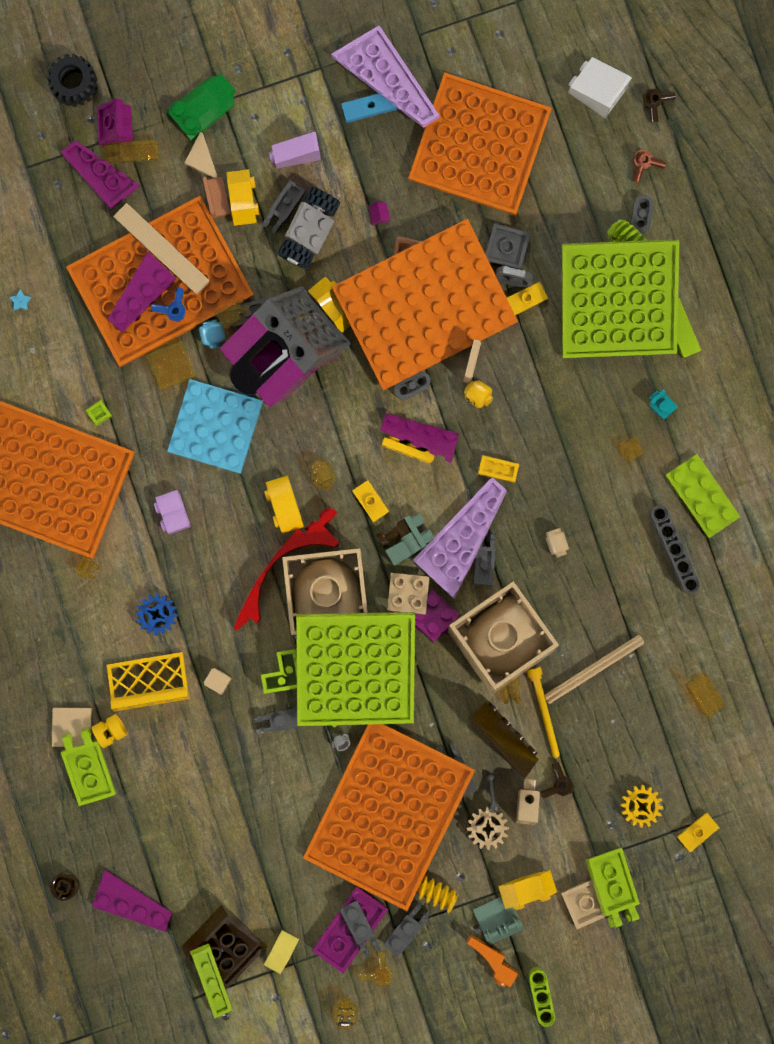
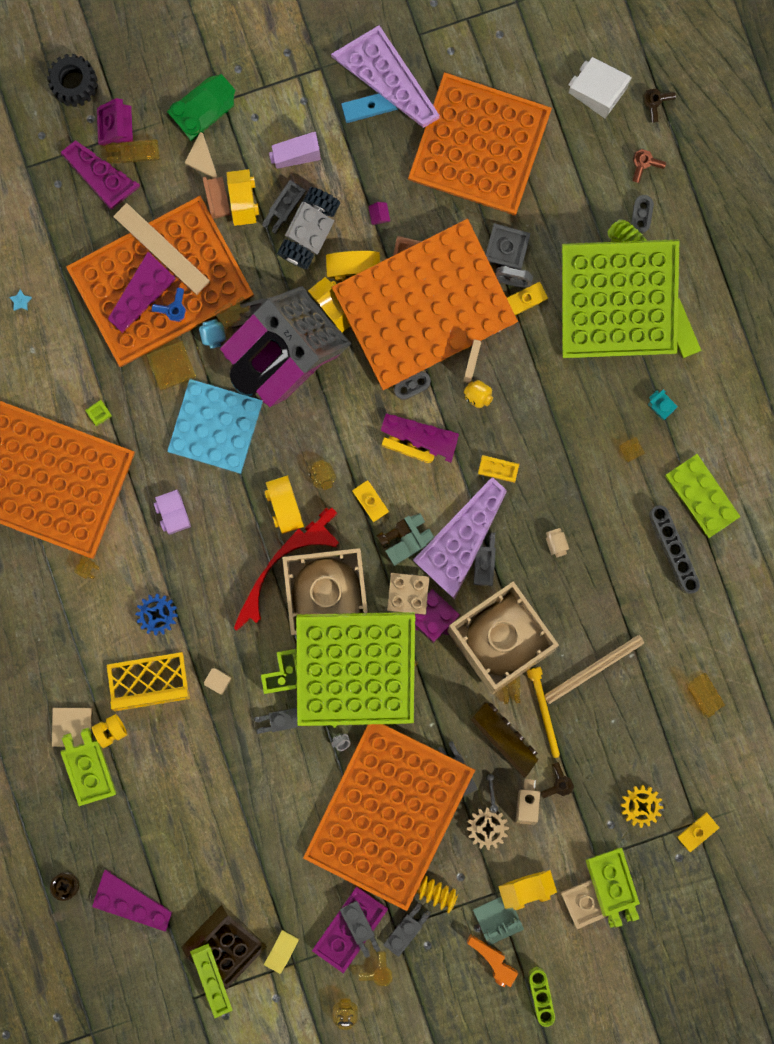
none -> yellow brick [326,251,380,282]

